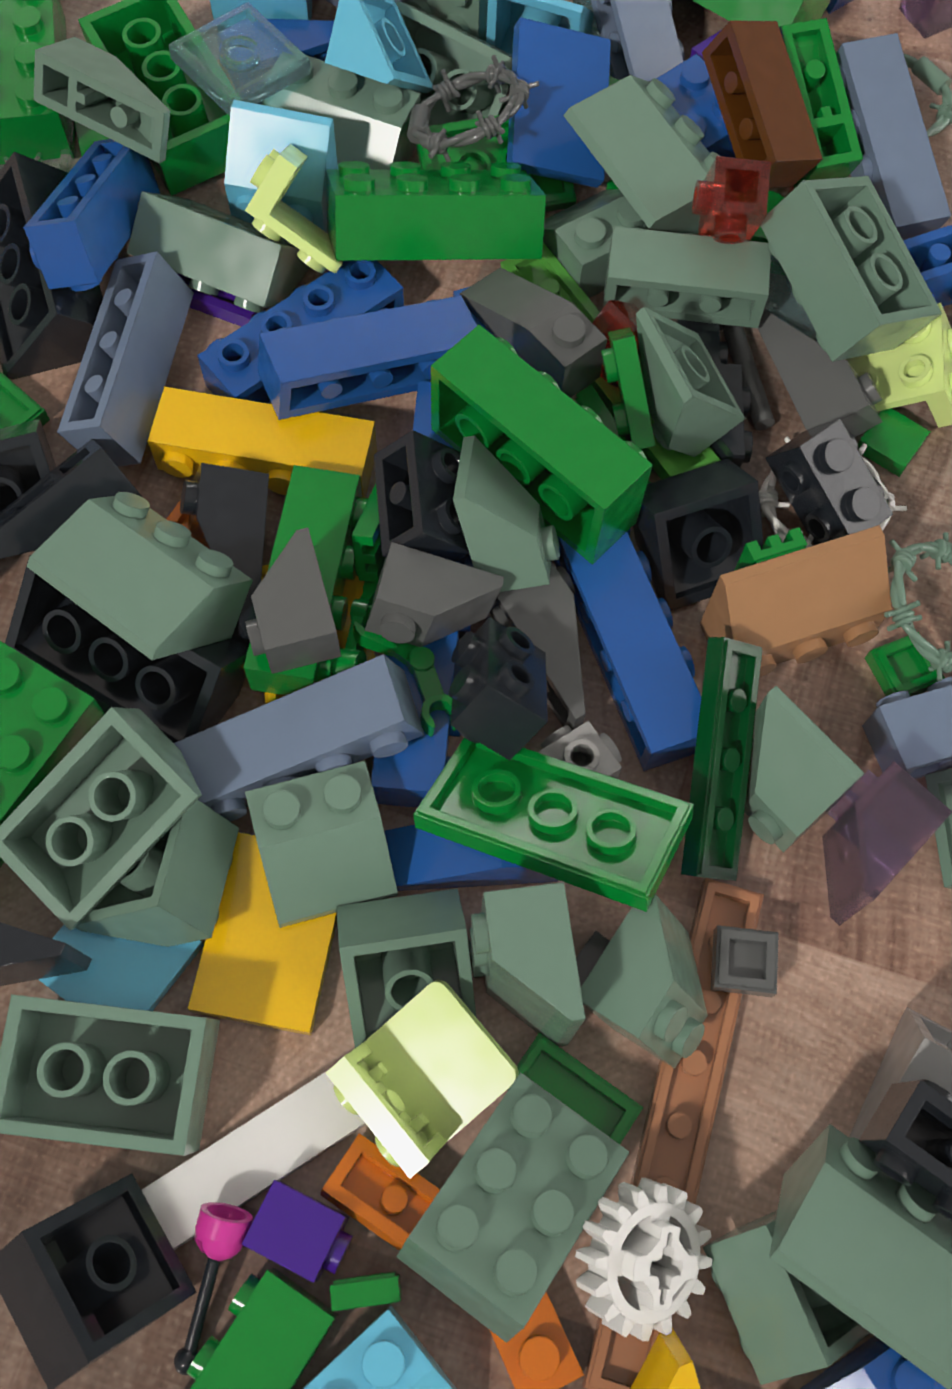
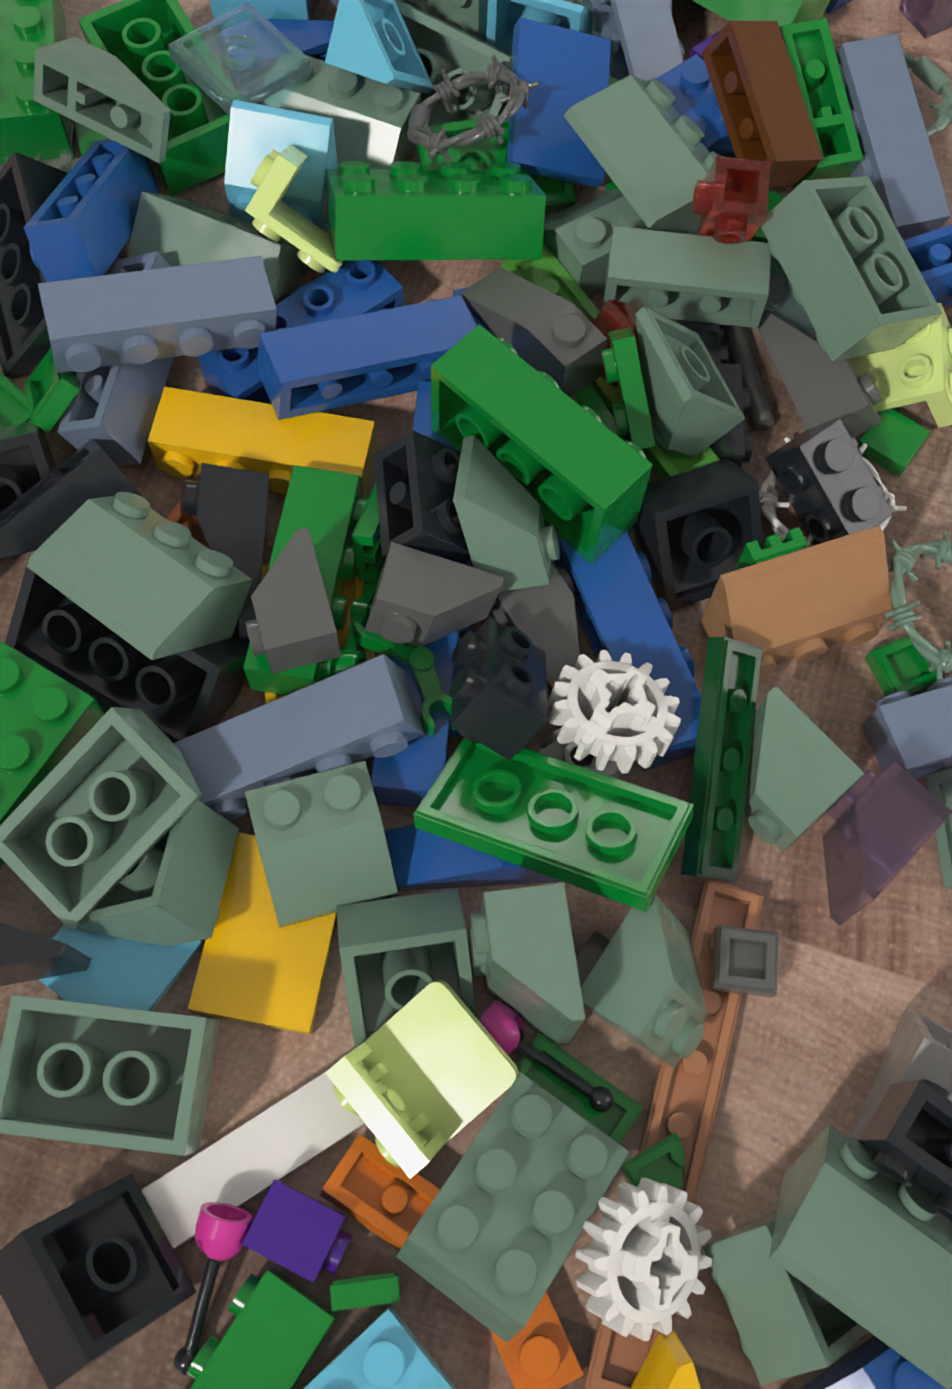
none -> green tile [24,347,80,433]
none -> sand blue brick [38,256,277,373]
none -> hinge [479,999,614,1113]
none -> white gear [548,650,681,774]
none -> green tile [620,1133,685,1190]

